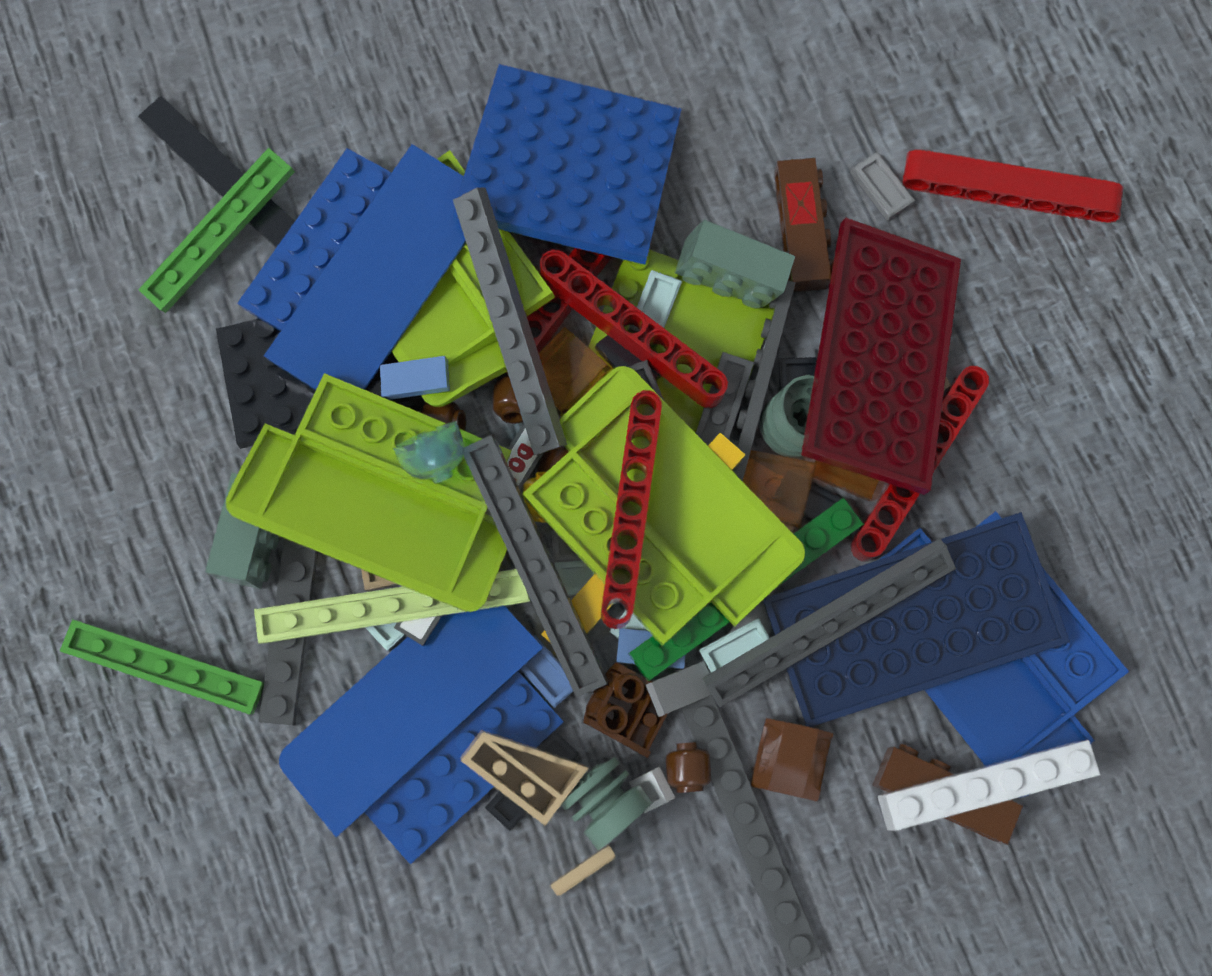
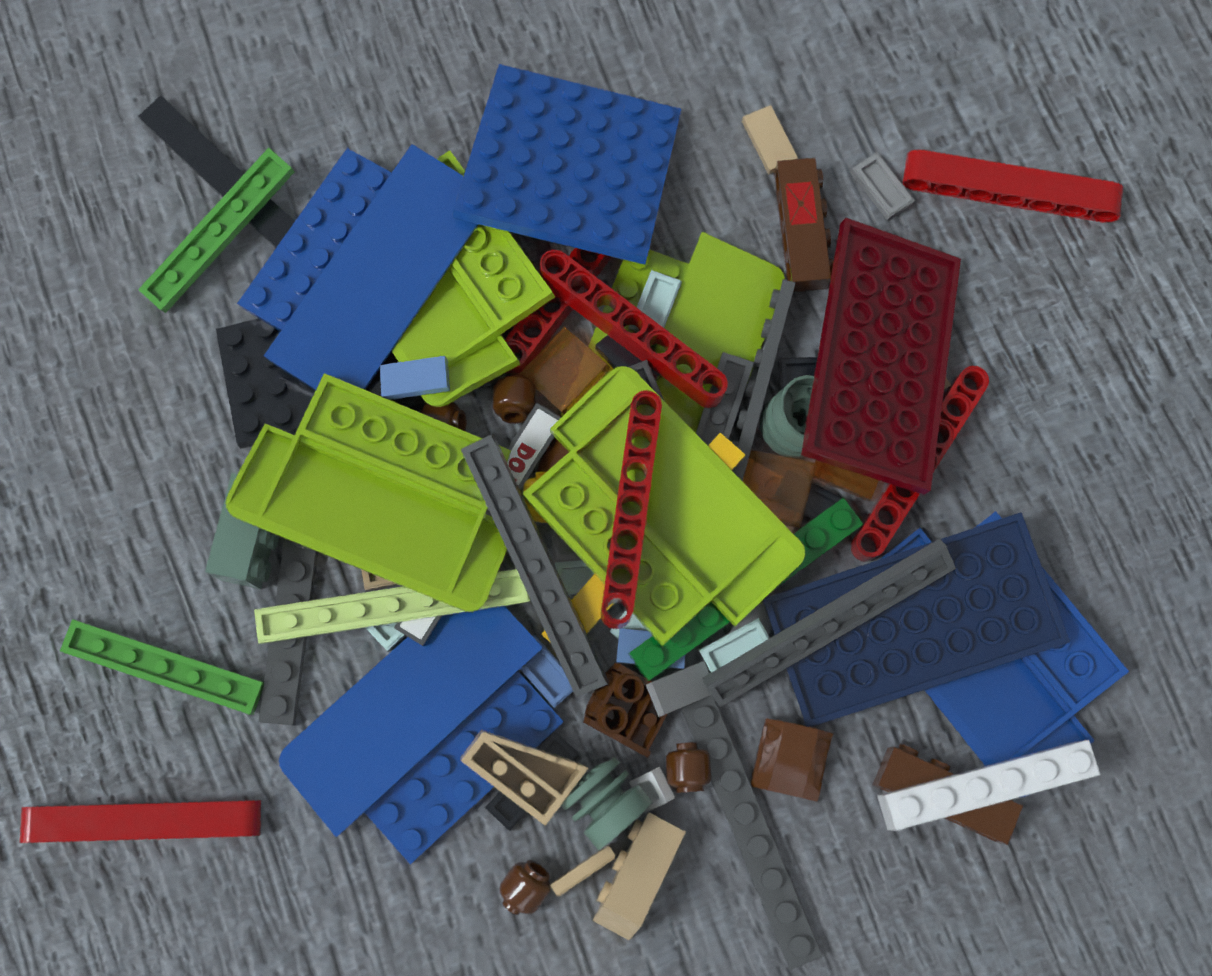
clear light blue cylinder [393,422,464,483] -> none
dark grey plate [453,187,567,456] -> none
sand green brick [675,220,795,308] -> none
none -> red beam [20,800,261,843]
none -> reddish brown head [499,860,551,915]
none -> tan wedge [592,812,686,940]
none -> tan tile [742,105,798,175]

